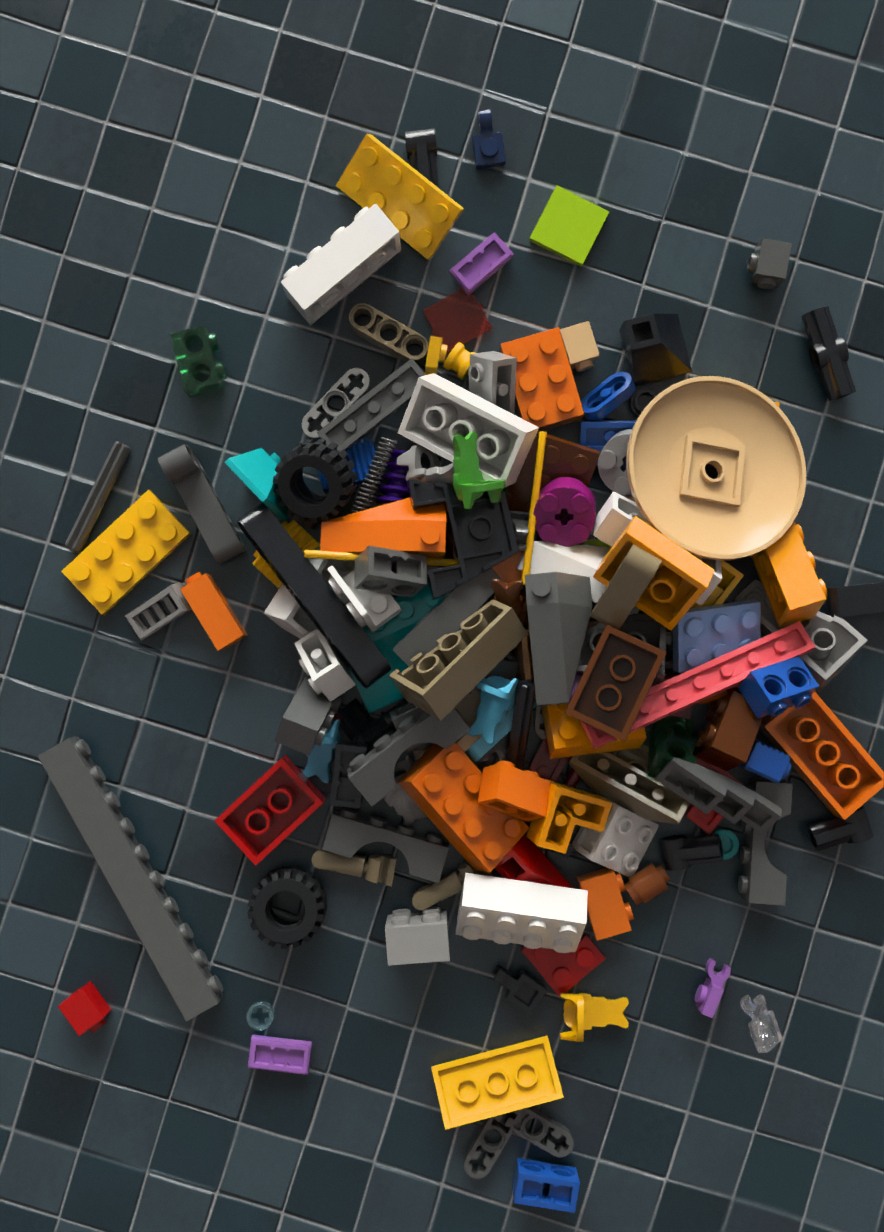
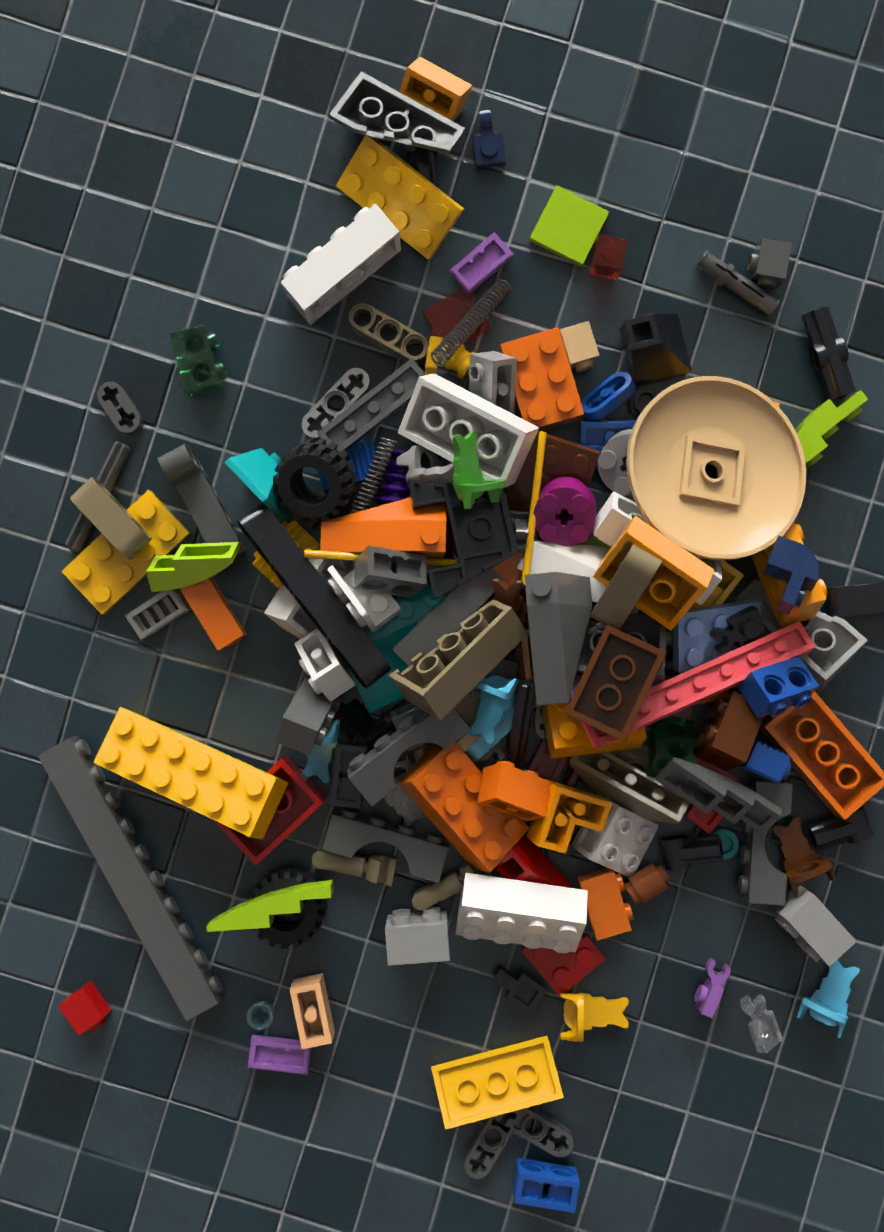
none -> dark tan beam [70,477,152,560]
none -> yellow brick [93,707,289,840]
none -> dark grey beam [97,382,143,435]
none -> lime slope [146,542,240,592]
none -> lime slope [207,880,334,932]
none -> light nougat brick [290,973,335,1049]
none -> dark grey wedge [329,71,465,154]
none -> light orange brick [399,57,472,121]
none -> dark grey piece [431,279,512,367]
none -> clear red brick [588,234,628,280]
none -> dark grey pin [695,250,780,317]
none -> black plate [709,605,766,653]
none -> dark blue brick [763,535,819,615]
none -> light grey brick [771,885,857,967]
none -> reddish brown hair [772,817,836,897]
none -> lime slope [795,390,868,468]
none -> medium azure hair [797,960,860,1038]

